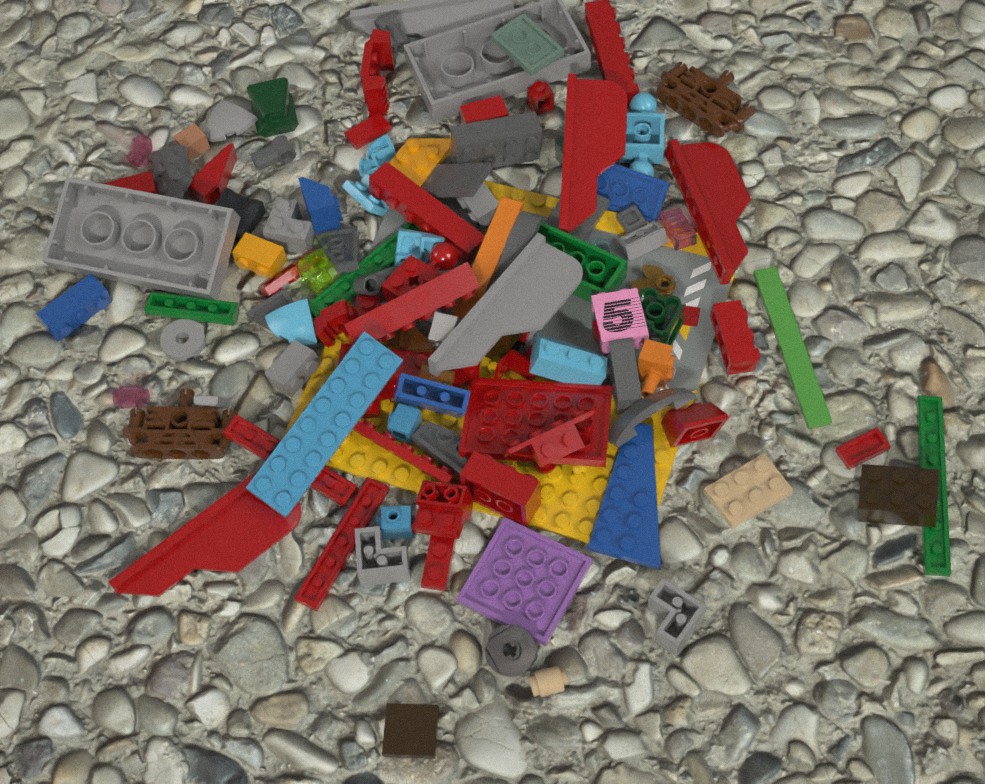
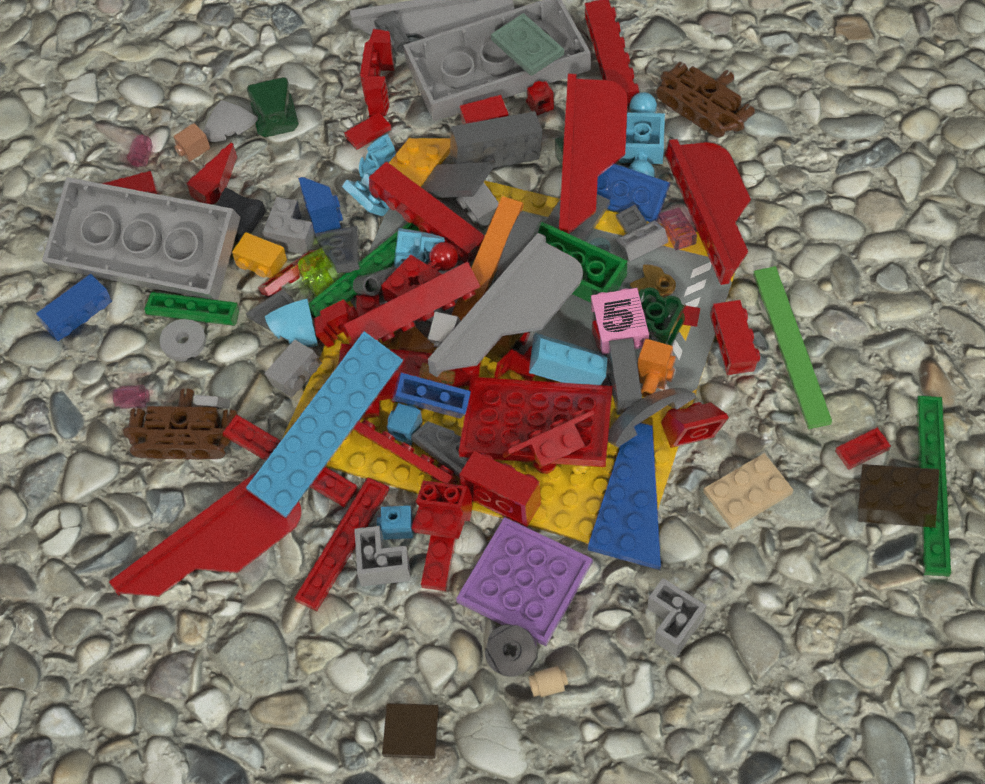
dark grey wing [151,144,193,199] -> none
dark grey piece [250,135,296,171] -> none

